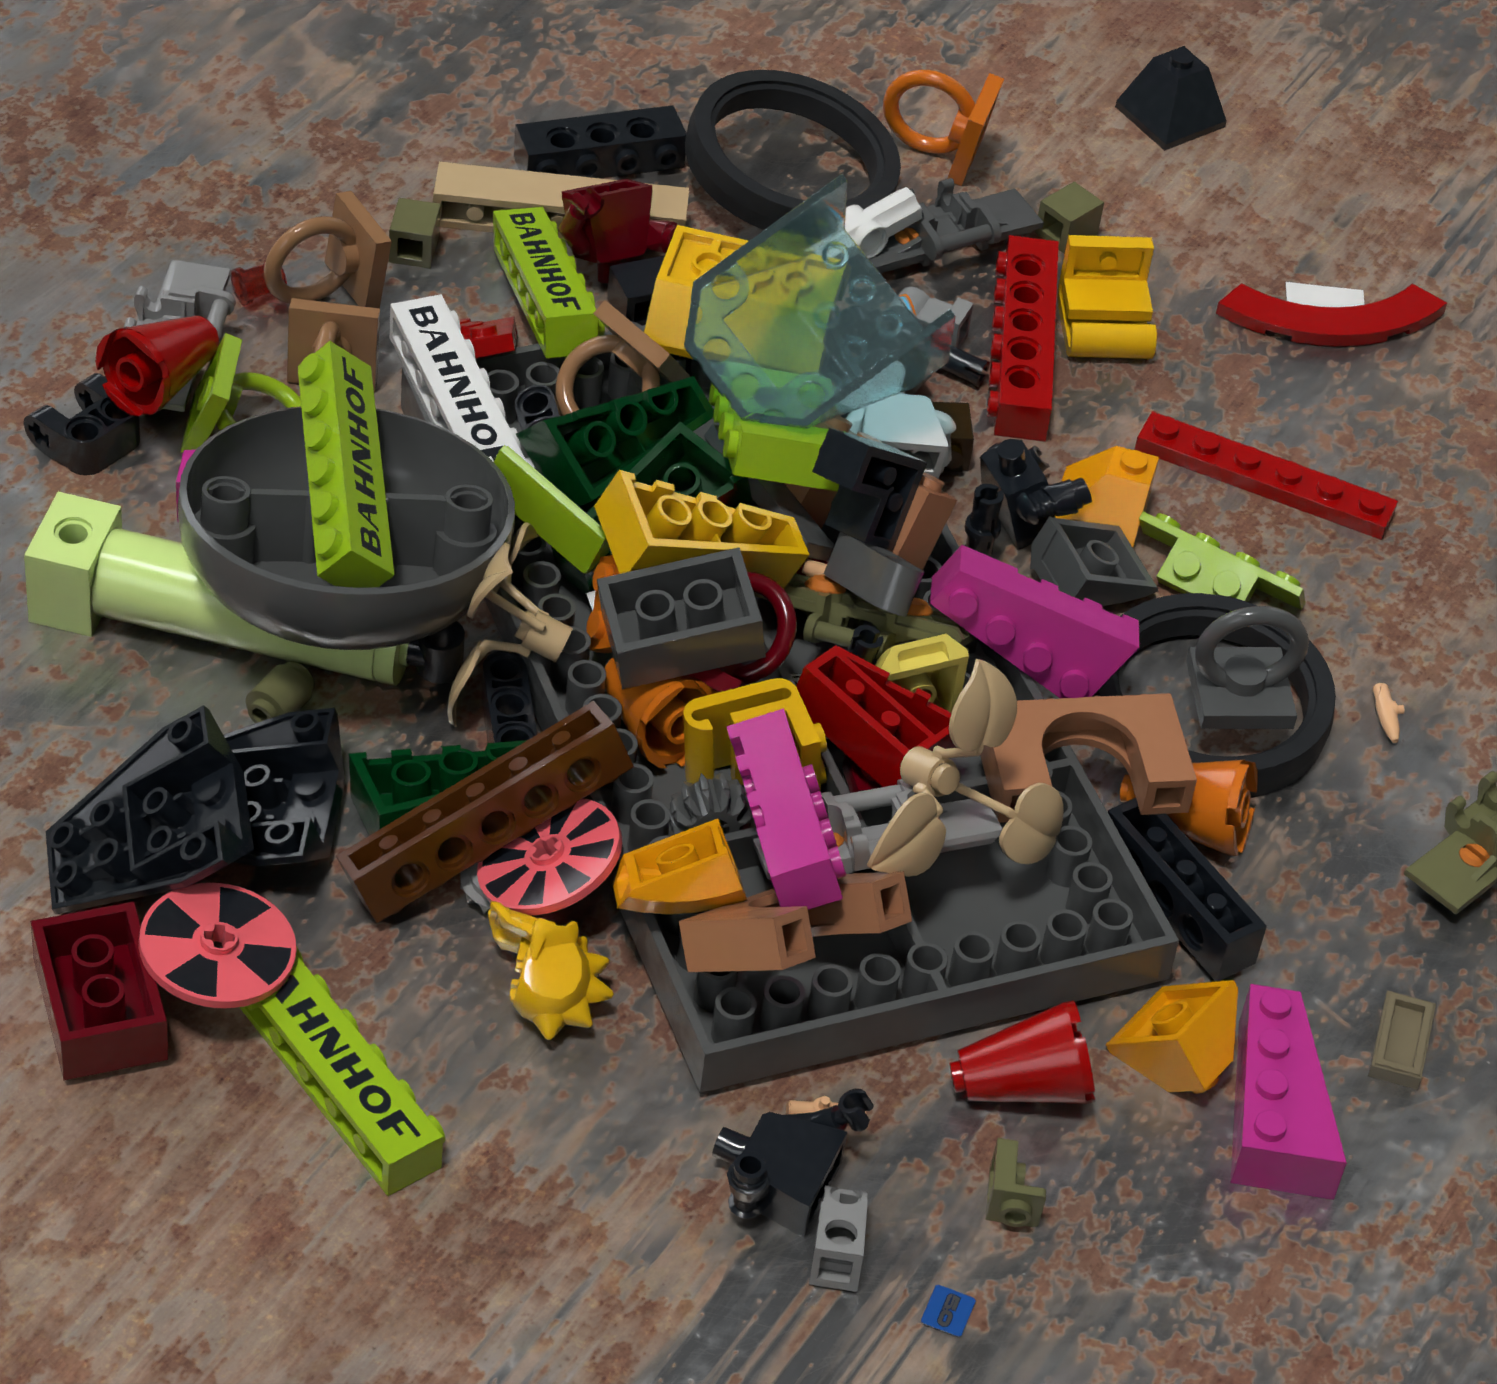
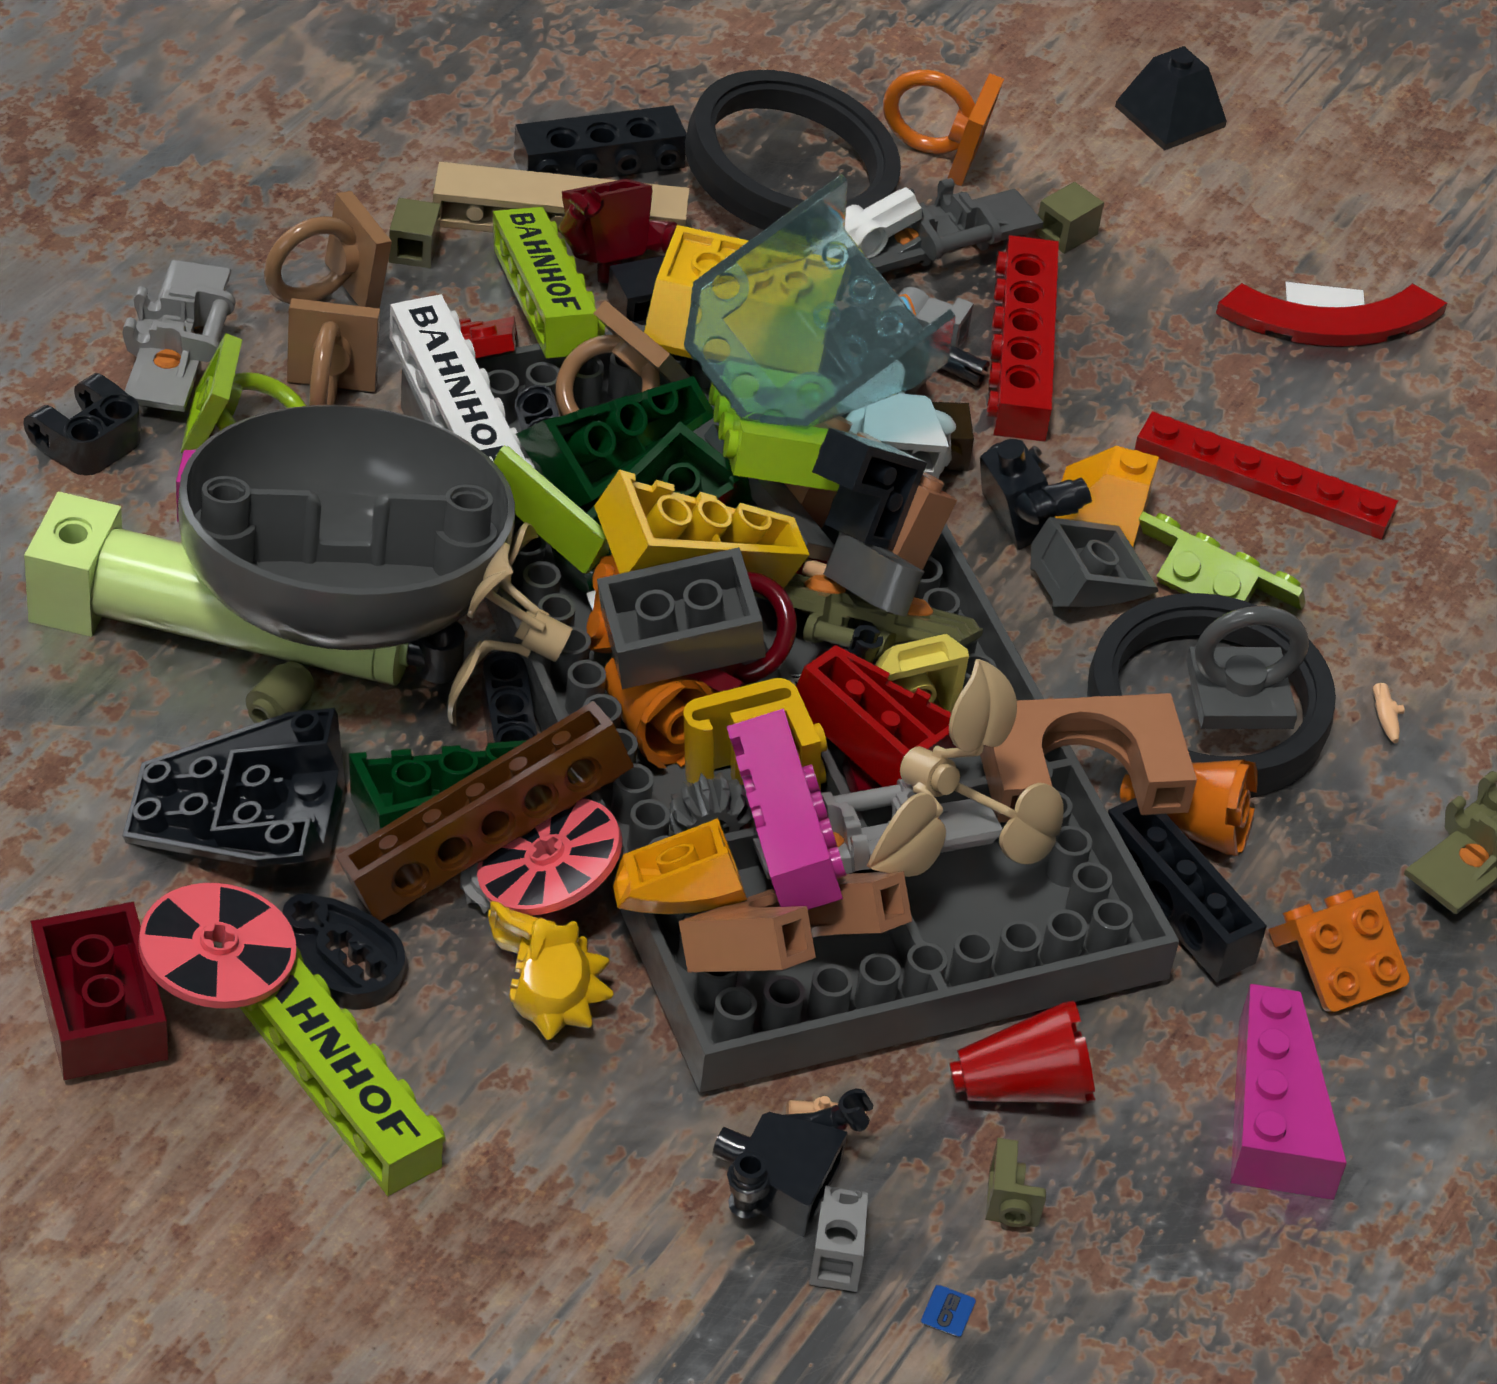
black wedge [46,705,254,914] -> none
red cone [95,316,220,416] -> none
clear red bush [231,259,287,306] -> none
lime brick [298,341,394,588] -> none
dark pink wedge [930,545,1139,698] -> none
black pin [964,484,1004,557] -> none
yellow piece [1057,235,1157,359] -> none
light orange slope [1106,980,1238,1094] -> none
dark tan tile [1368,990,1436,1090] -> none
none -> black piece [282,893,405,1010]
none -> orange bracket [1268,889,1410,1013]

